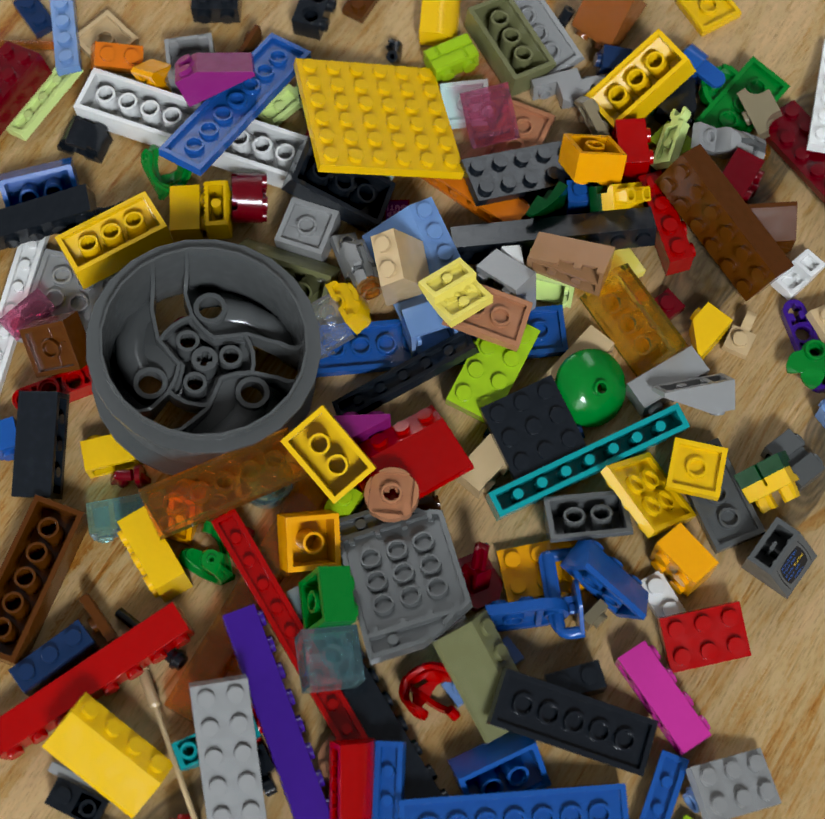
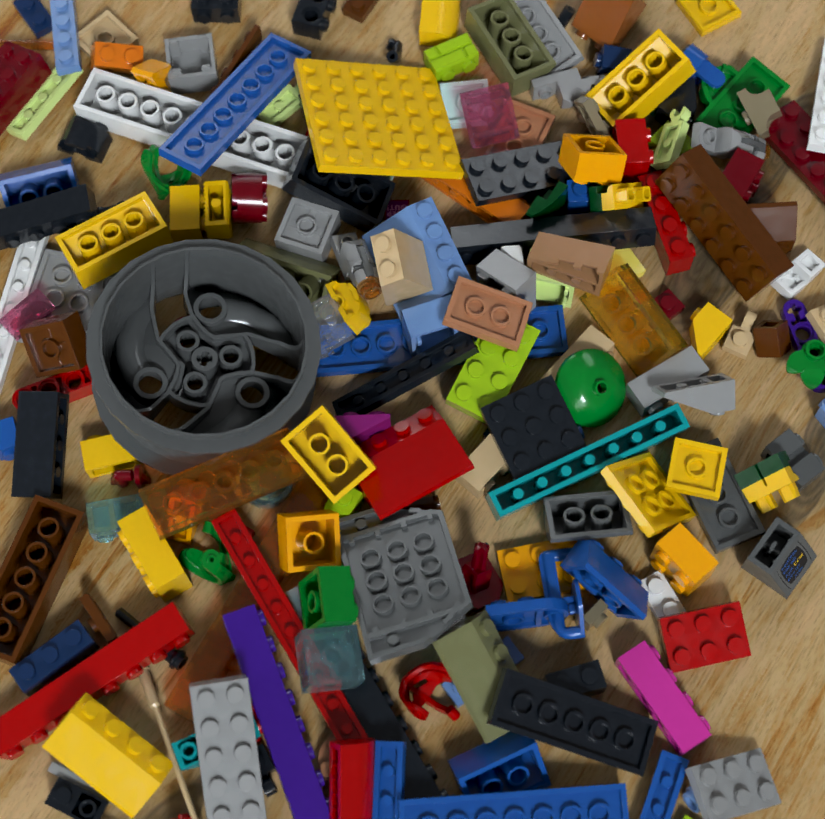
magenta slope [175,52,256,107] -> none
nougat plate [364,467,419,522] -> none
light yellow slope [418,257,493,328] -> none
none -> reddish brown panel [753,320,791,358]

